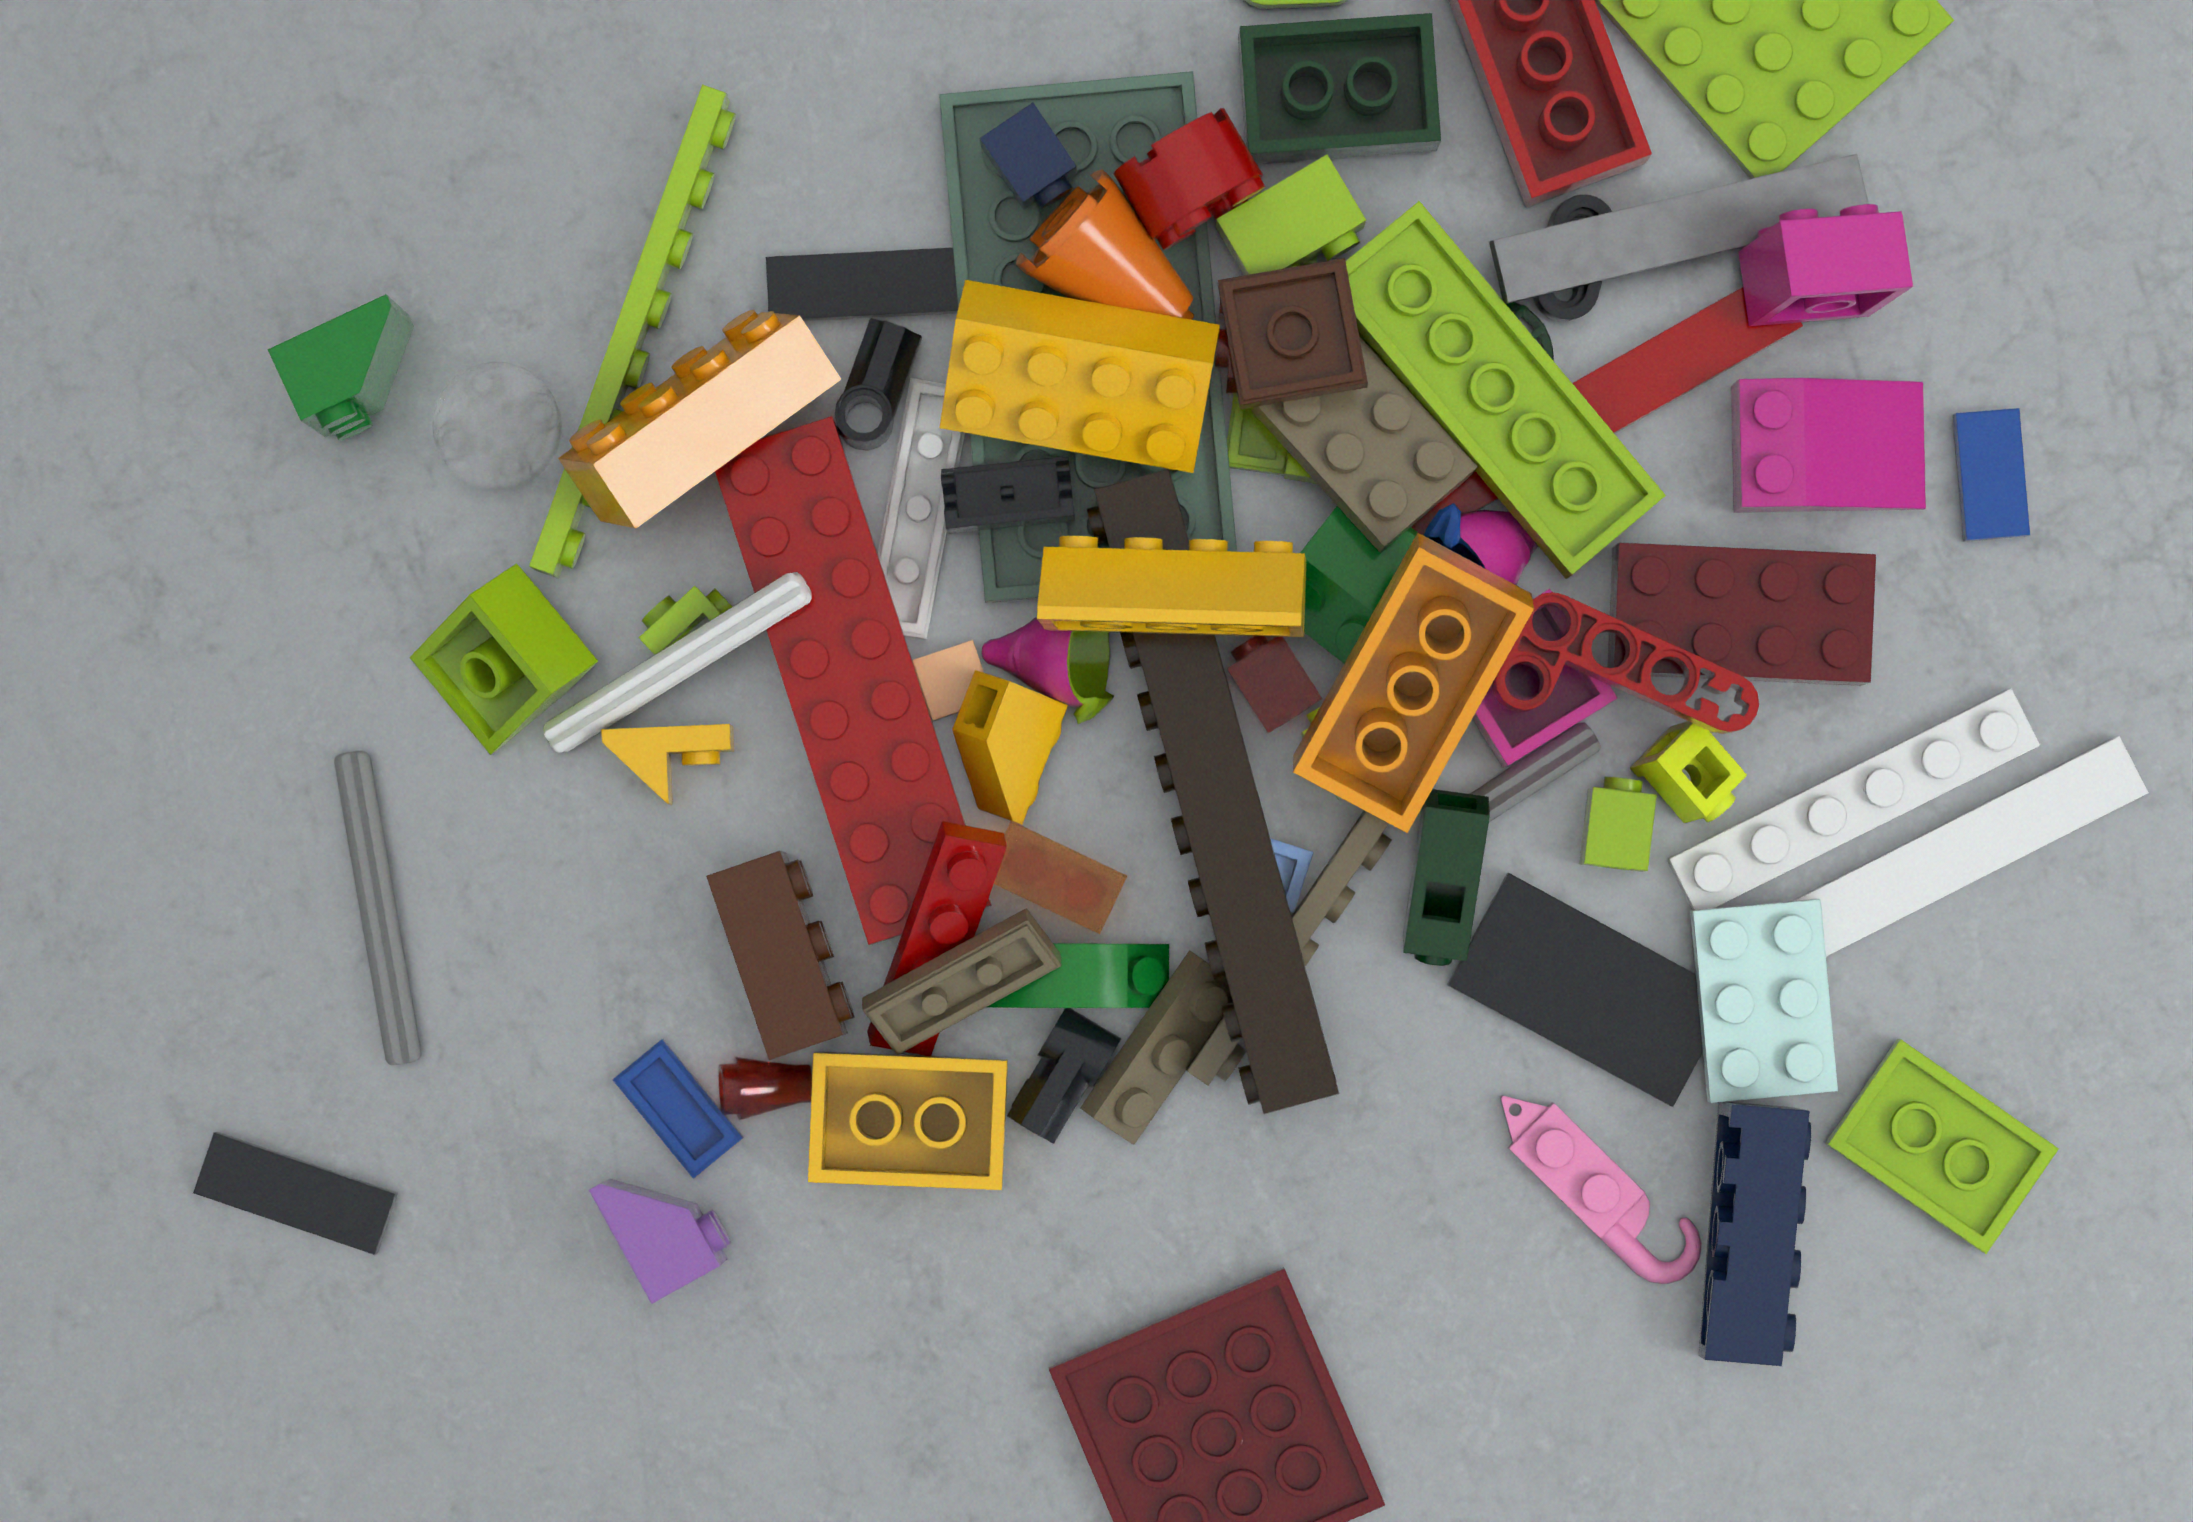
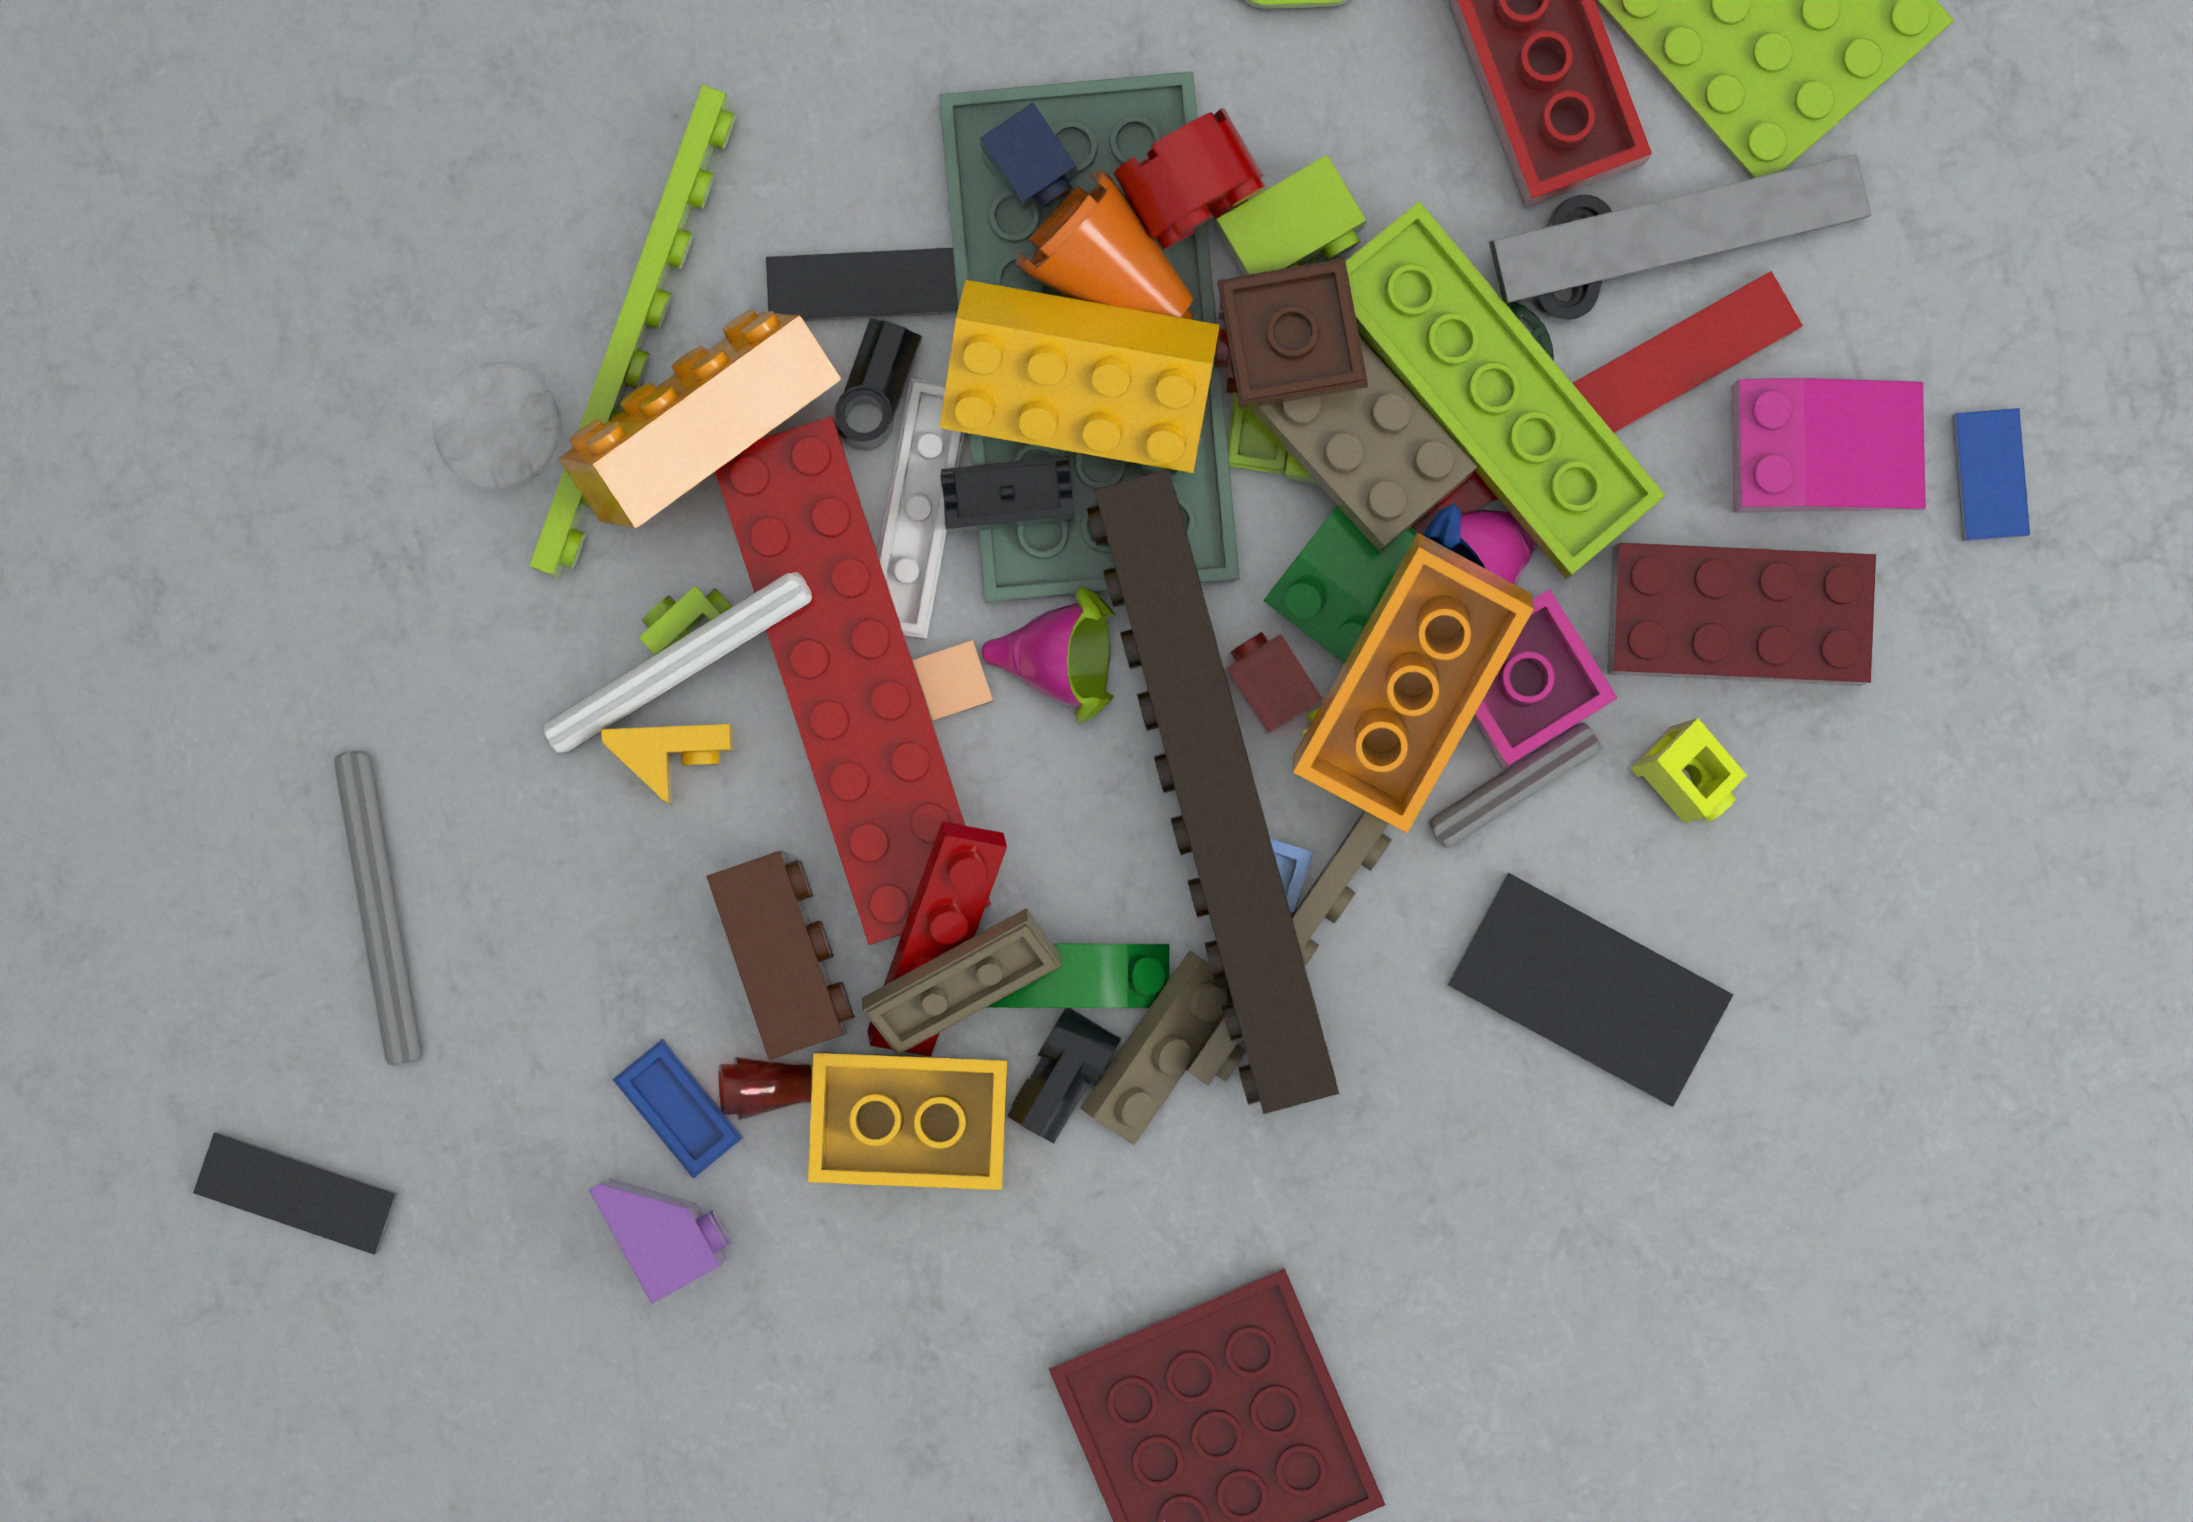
green slope [267,294,414,441] -> none
lime slope [409,563,598,755] -> none
yellow slope [952,670,1068,825] -> none
clear orange brick [994,821,1127,934] -> none
yellow slope [1037,536,1306,637] -> none
dark green brick [1238,13,1441,163] -> none
dark green brick [1403,789,1490,966] -> none
red beam [1492,592,1759,734] -> none
bright pink plate [1500,1096,1702,1284] -> none
lime brick [1579,777,1657,872] -> none
white plate [1667,688,2040,910] -> none
light aqua plate [1690,899,1838,1103] -> none
dark blue wedge [1698,1102,1811,1366] -> none
dark pink brick [1738,204,1913,326] -> none
white tile [1793,736,2149,957] -> none
lime plate [1825,1039,2059,1254] -> none

